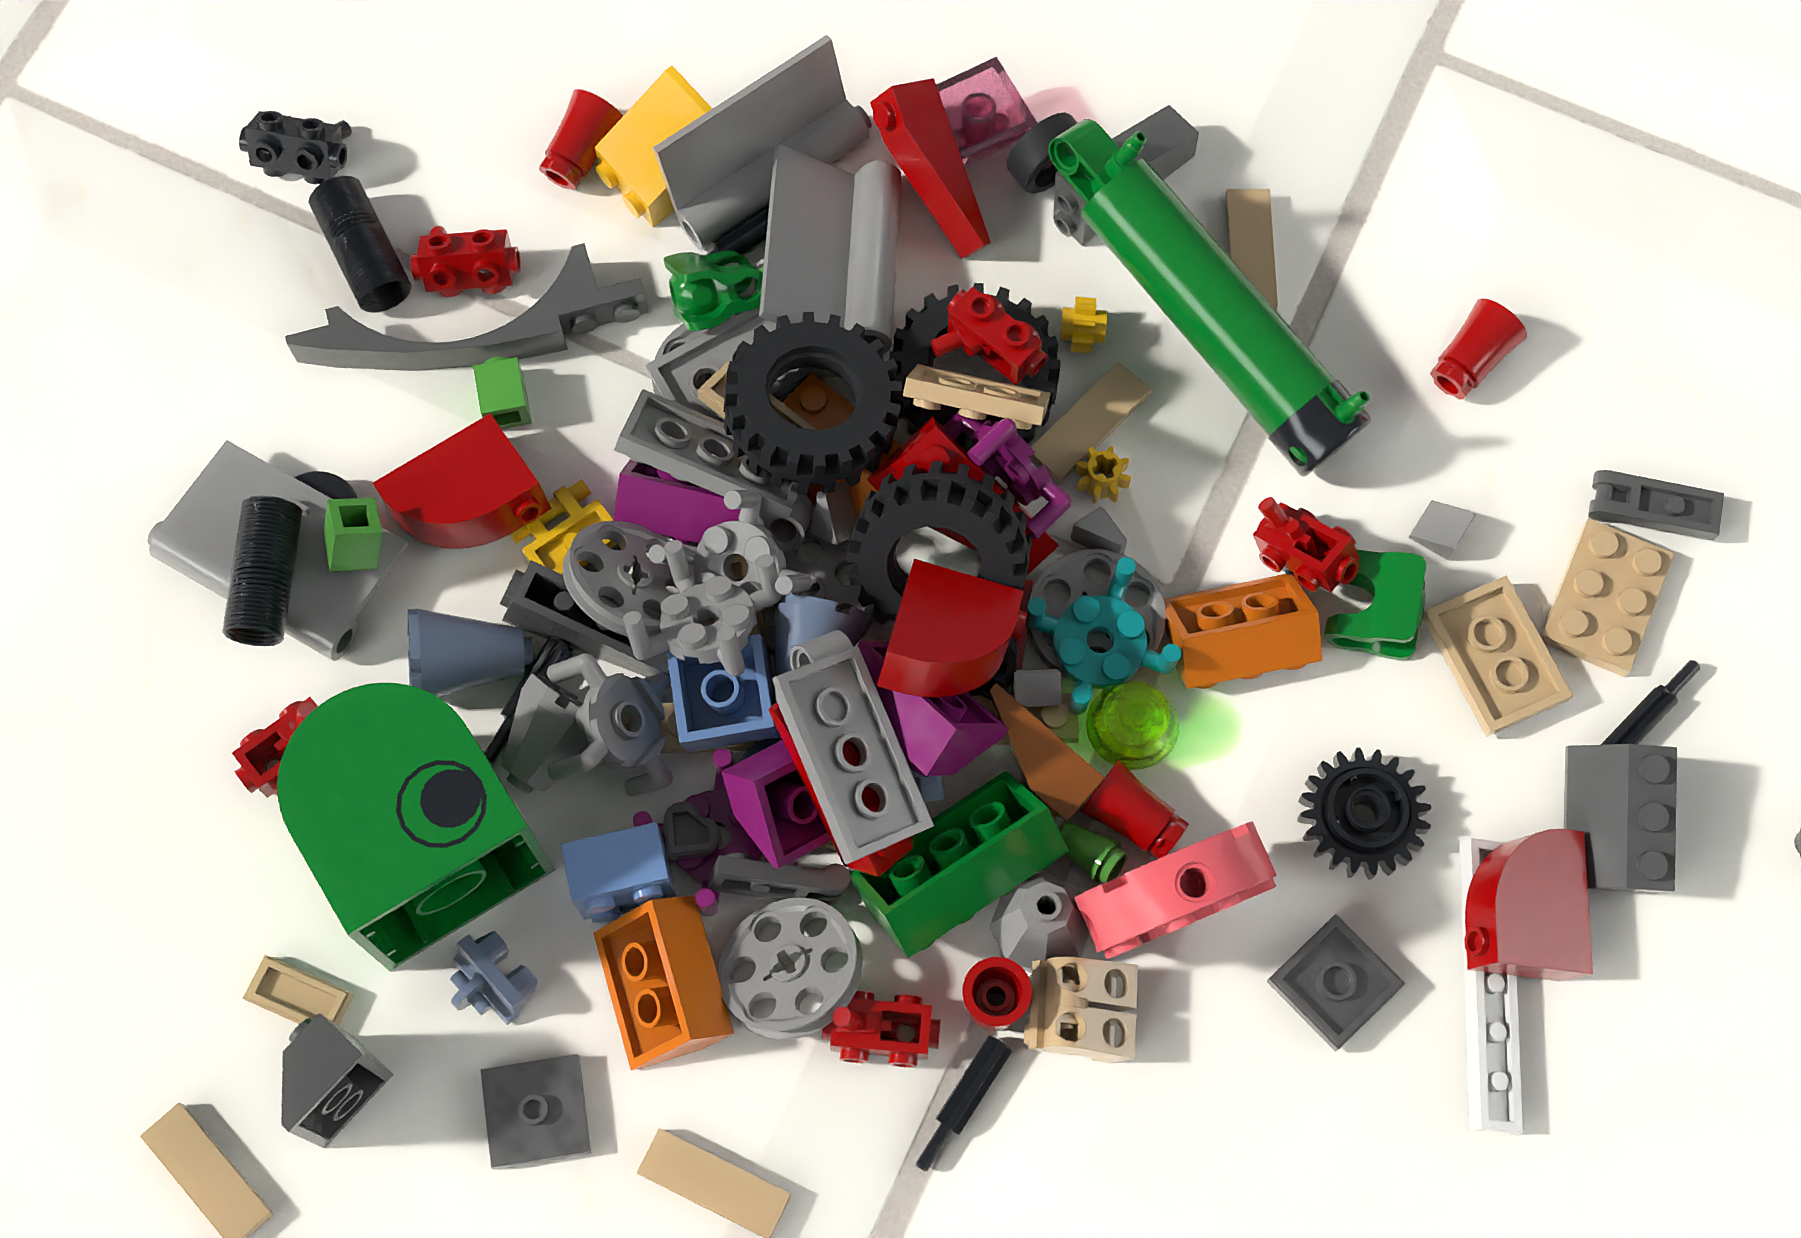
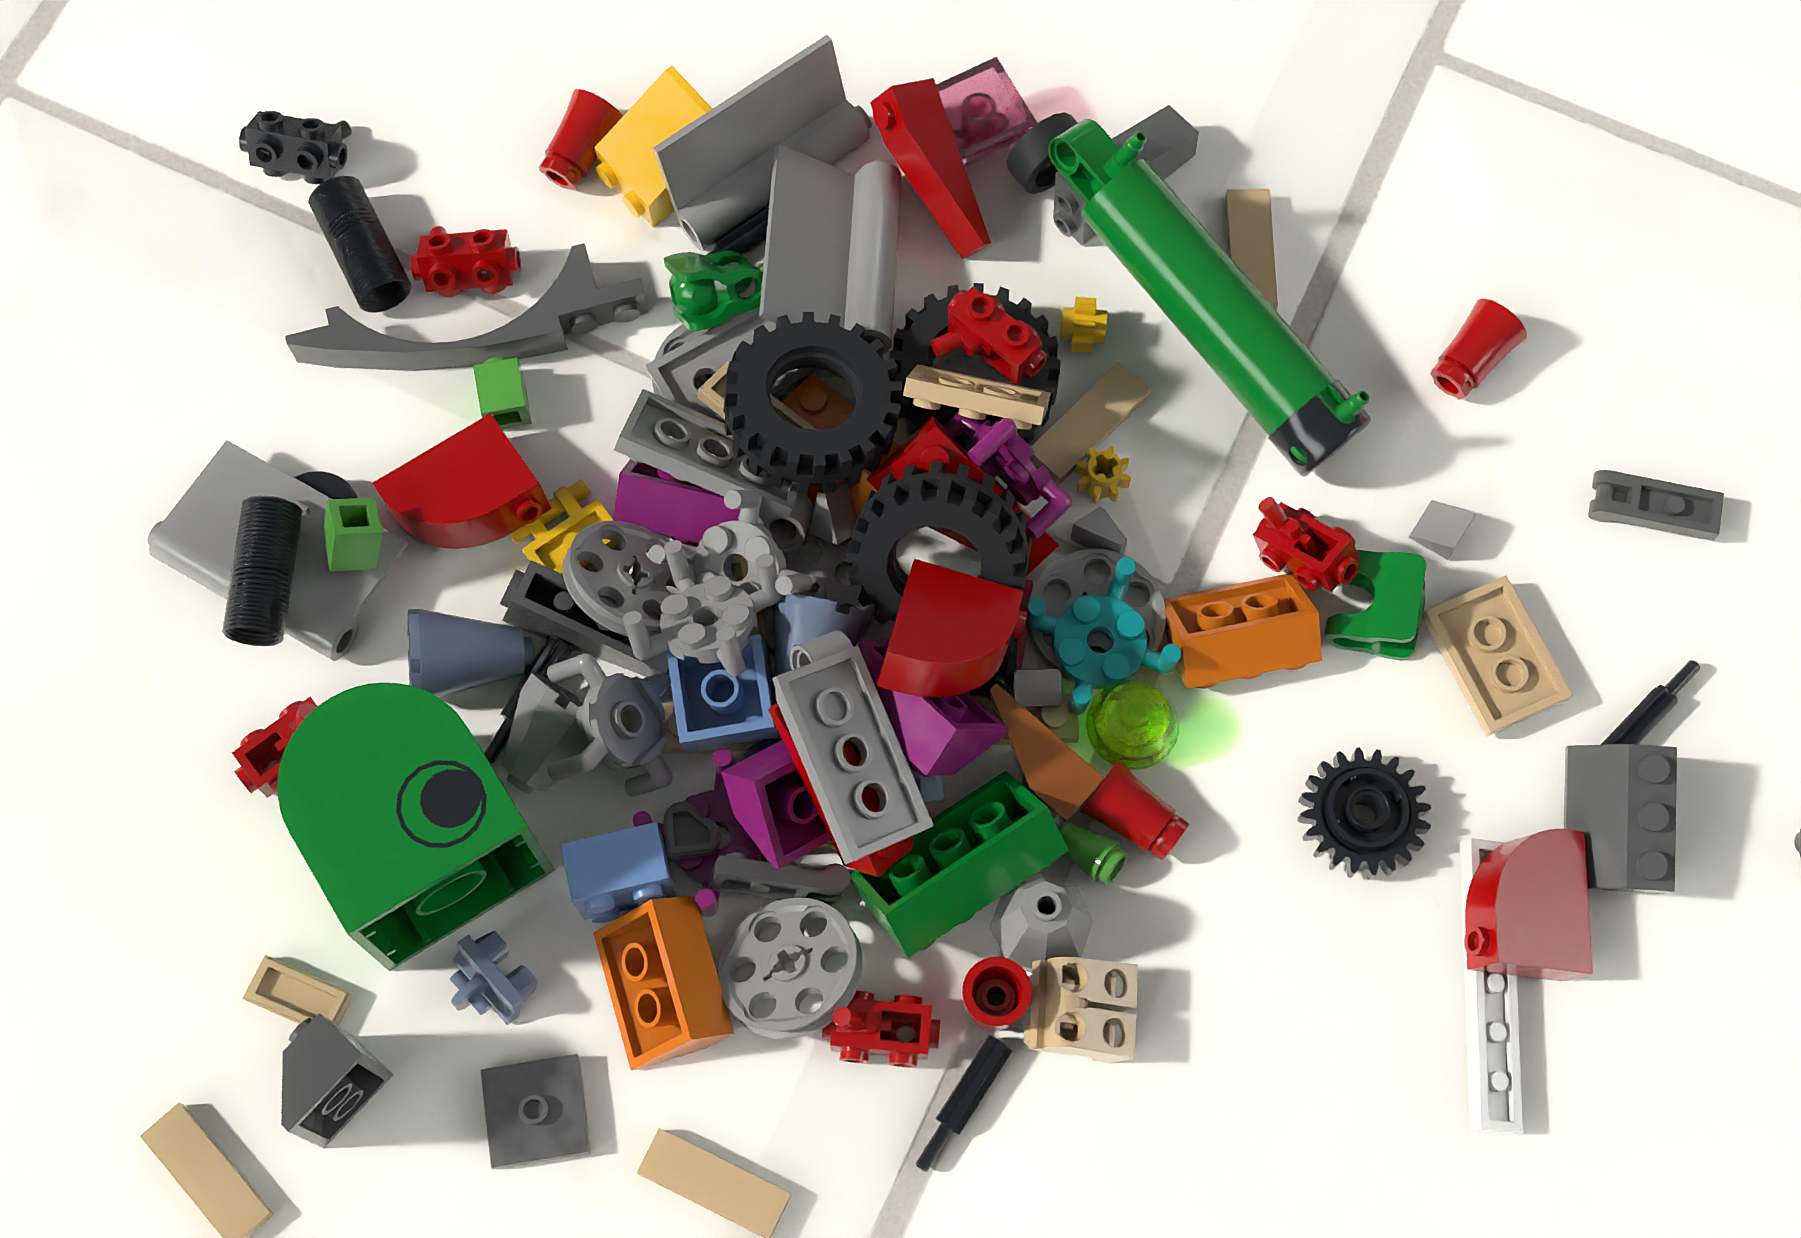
coral brick [1074,821,1277,959] -> none
flat silver plate [1266,914,1406,1052] -> none
tan plate [1540,518,1675,677] -> none

